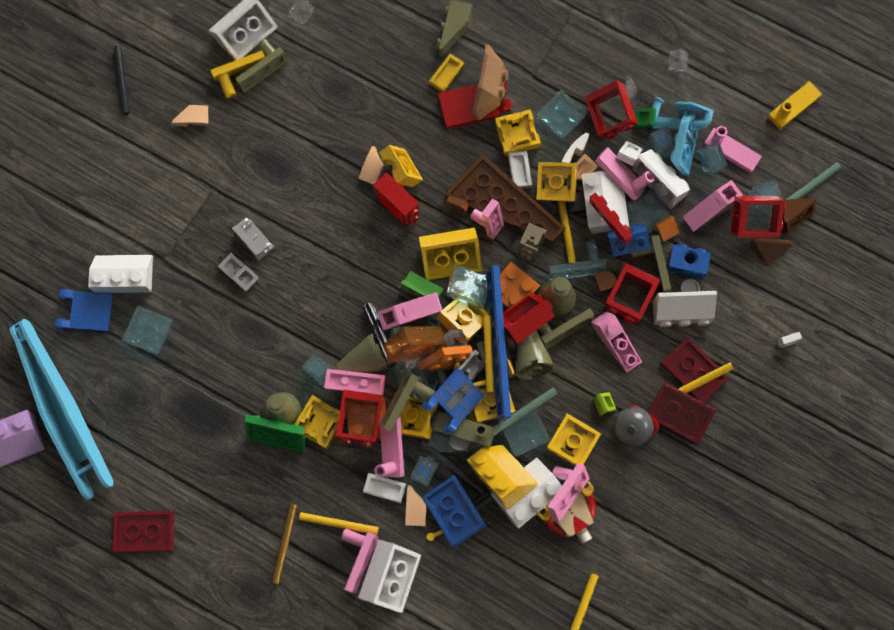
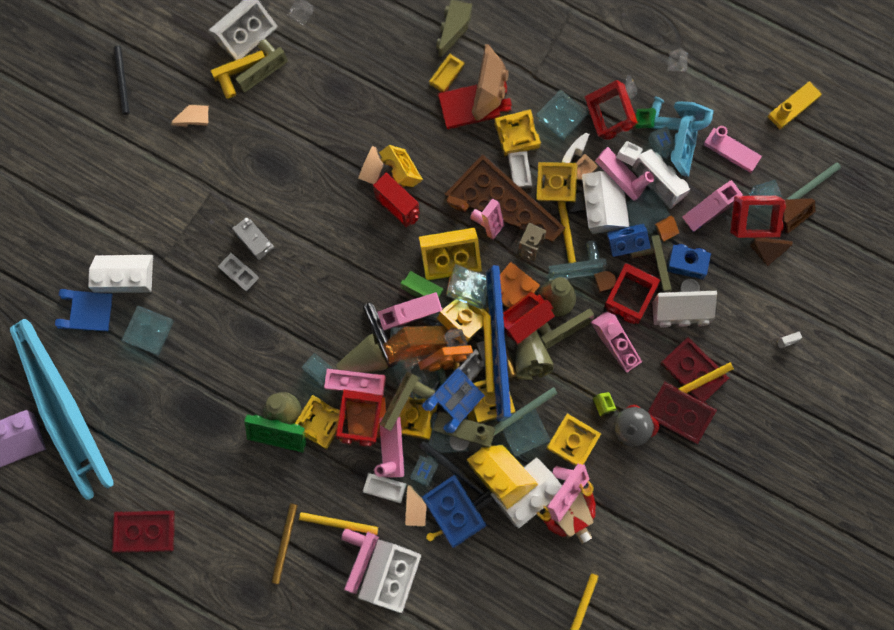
red plate [589,192,632,246] -> none
clear light blue brick [697,143,727,174] -> none

